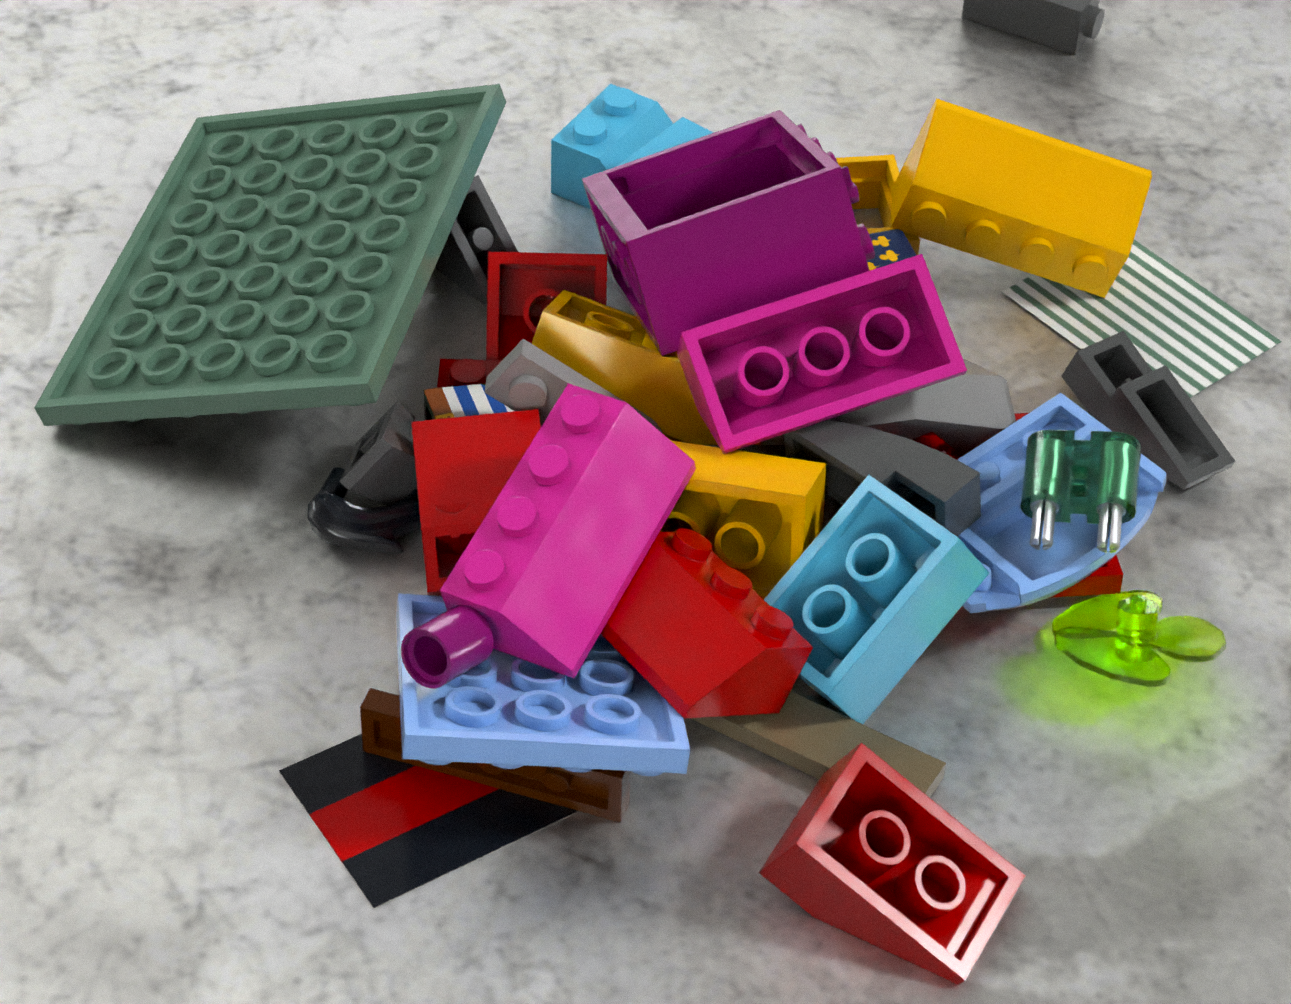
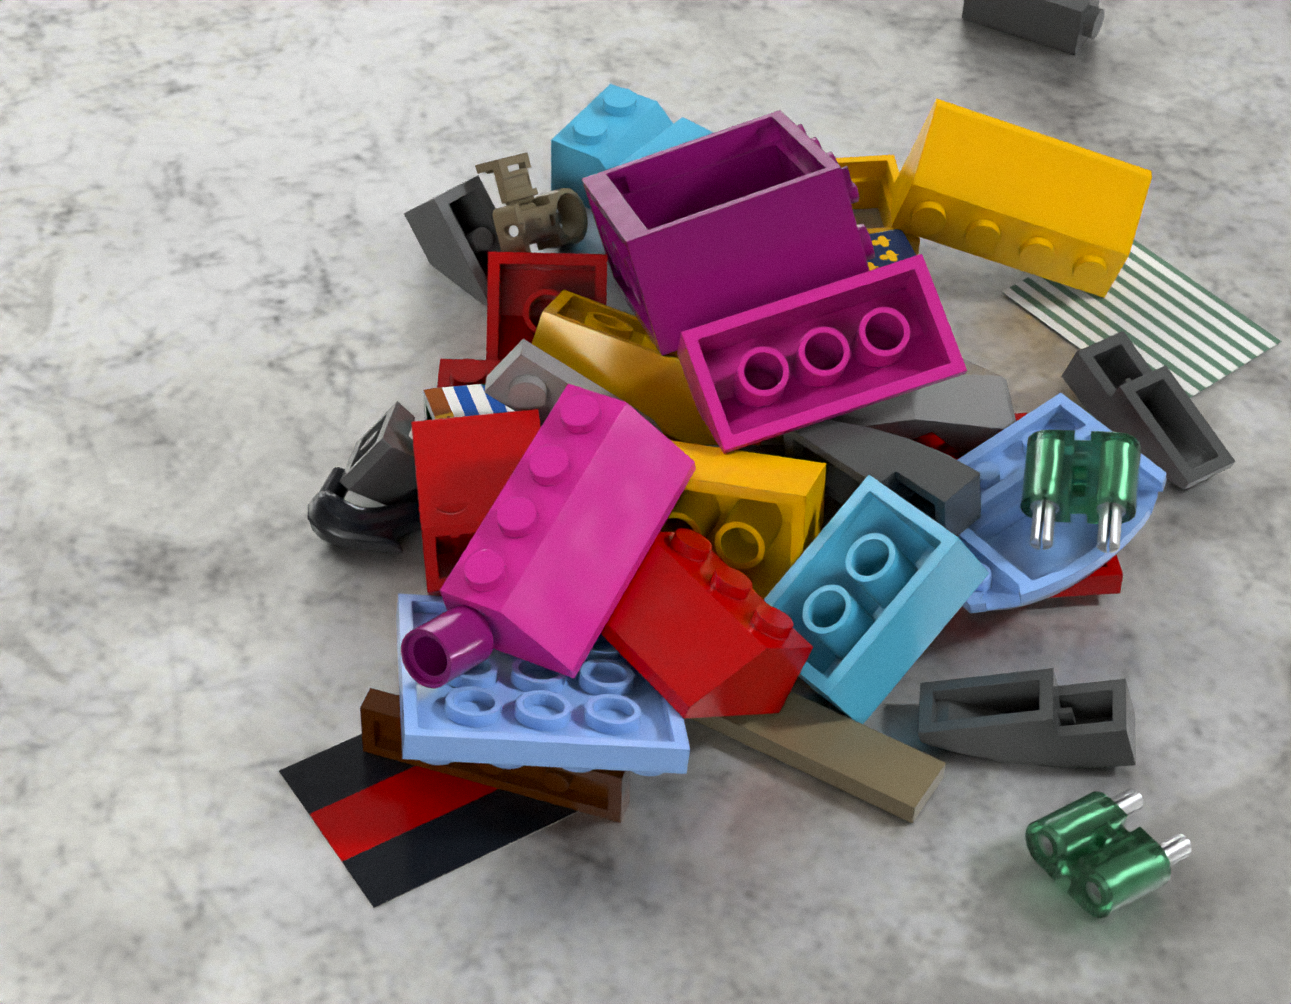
sand green plate [34,84,507,426] -> none
red slope [759,742,1026,985] -> none
clear neon green piece [1052,590,1226,687] -> none
none -> dark tan piece [475,152,588,252]
none -> dark grey slope [918,668,1136,768]
none -> clear green piece [1025,788,1192,918]

